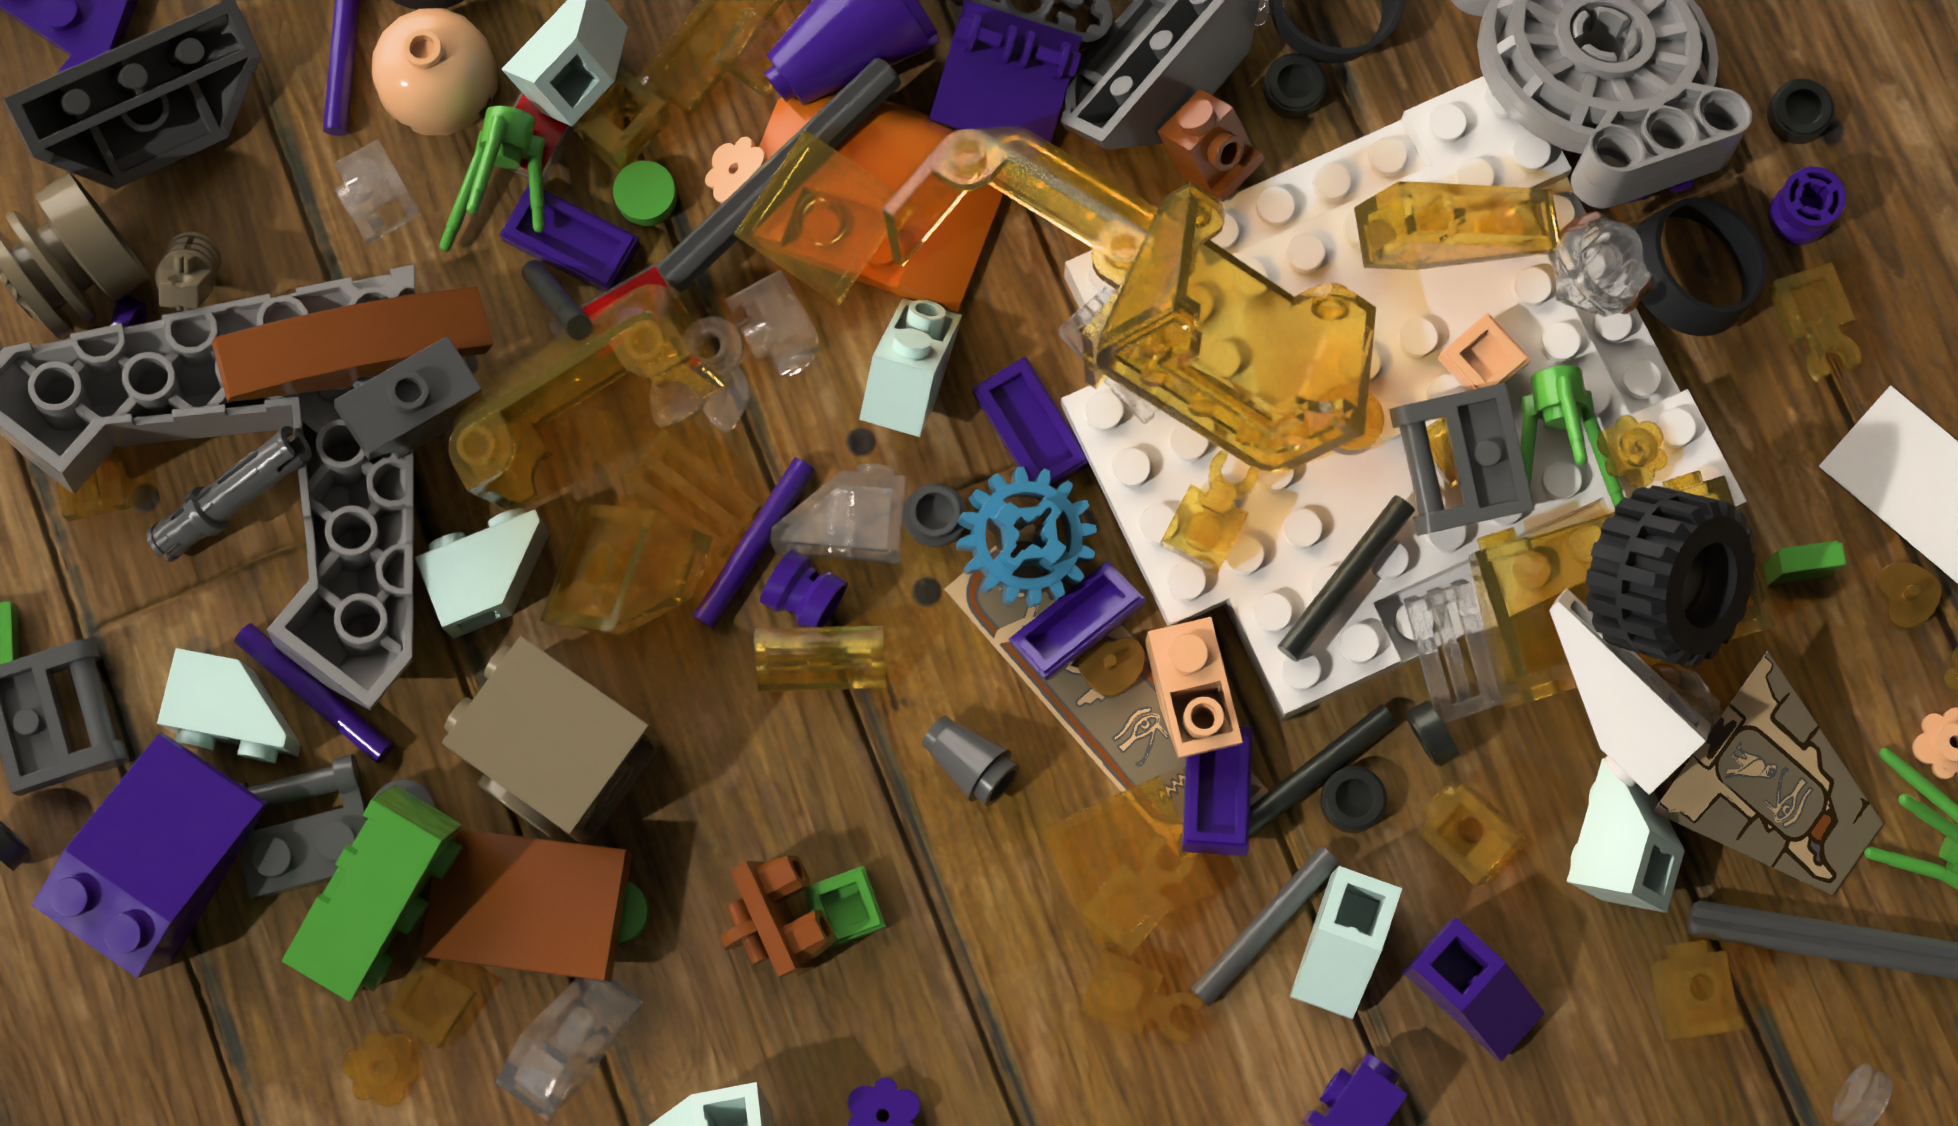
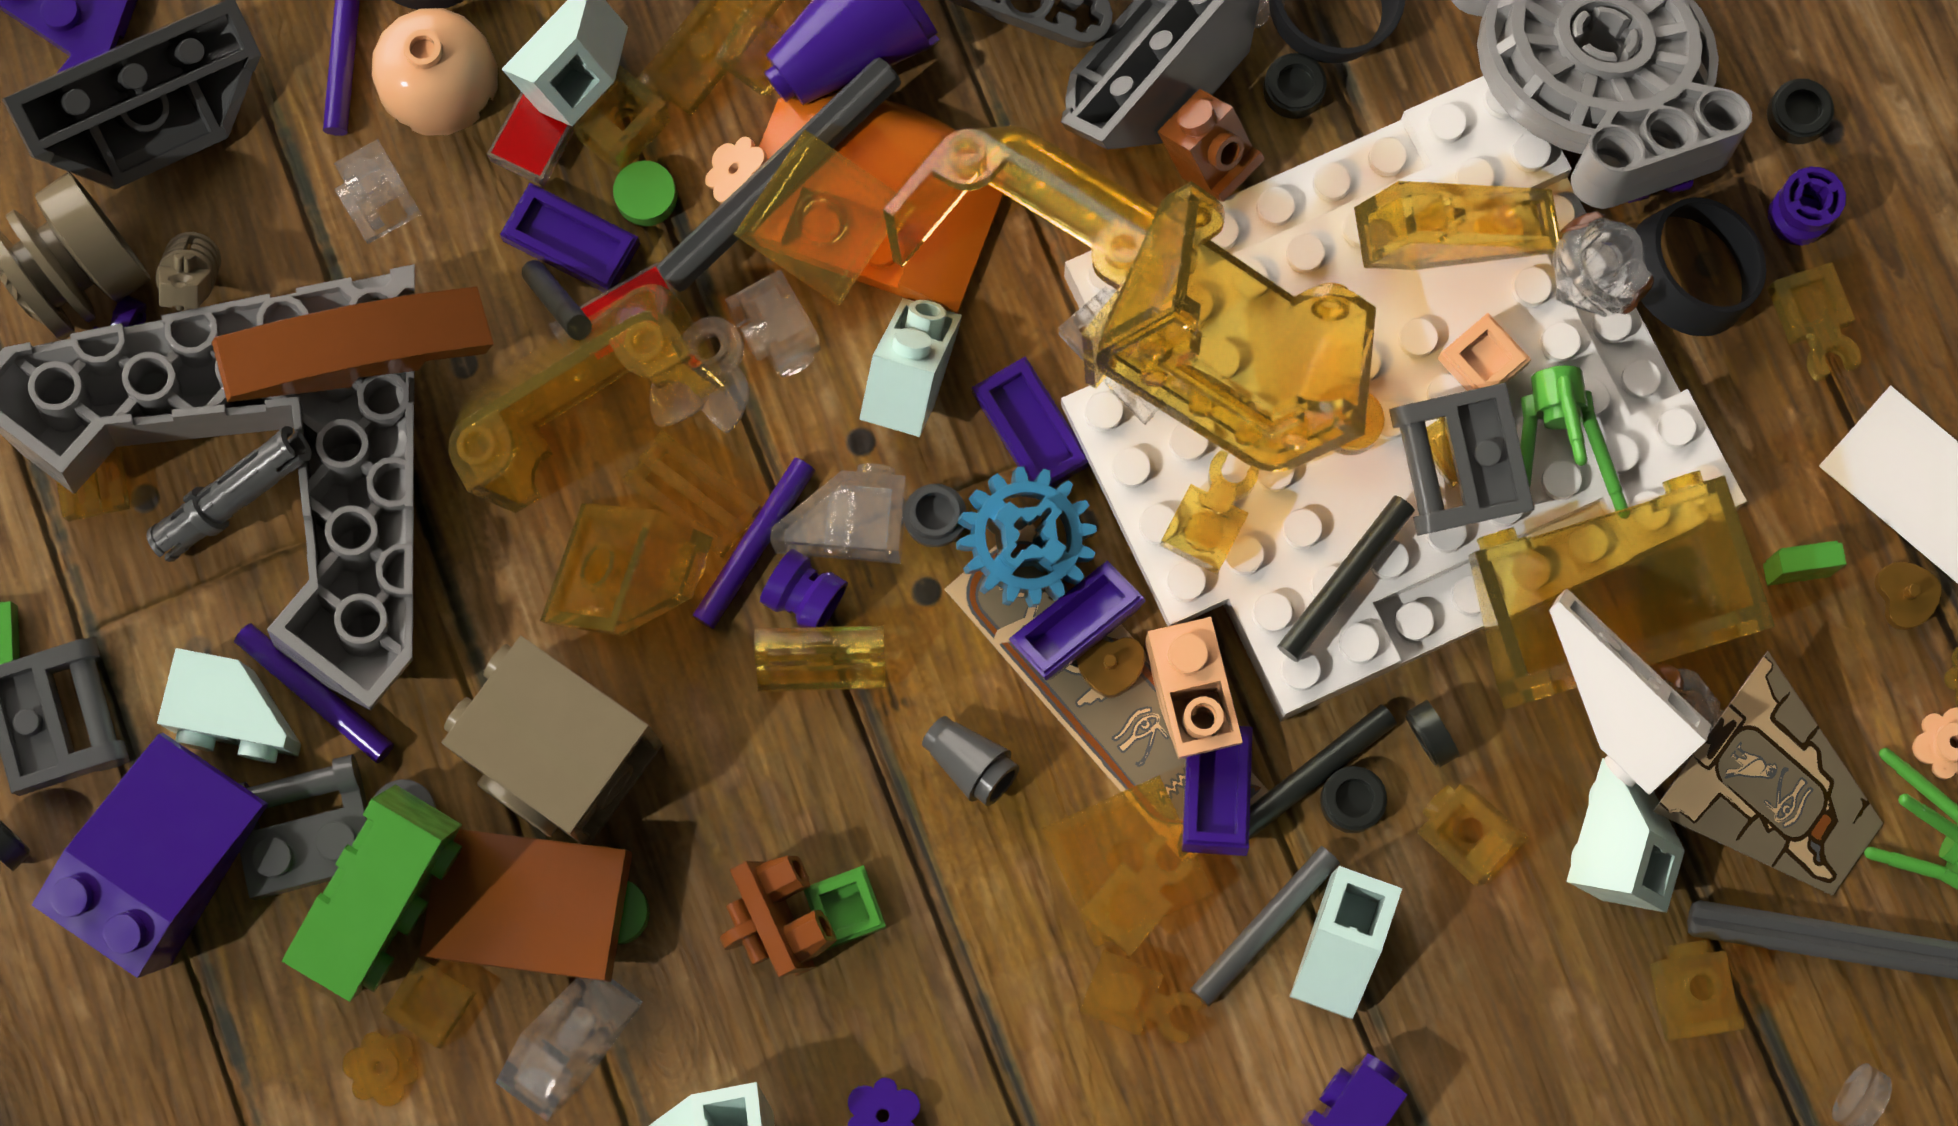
dark grey brick [334,336,482,461] -> none
light aqua slope [415,508,549,639] -> none
bright green plant [439,106,545,252] -> none
dark purple hinge [929,0,1082,156] -> none
dark purple slope [1401,917,1545,1062] -> none
clear tile [1403,579,1504,724] -> none
black tyre [1586,485,1756,666] -> none
clear yellow plant [1597,415,1668,488] -> none

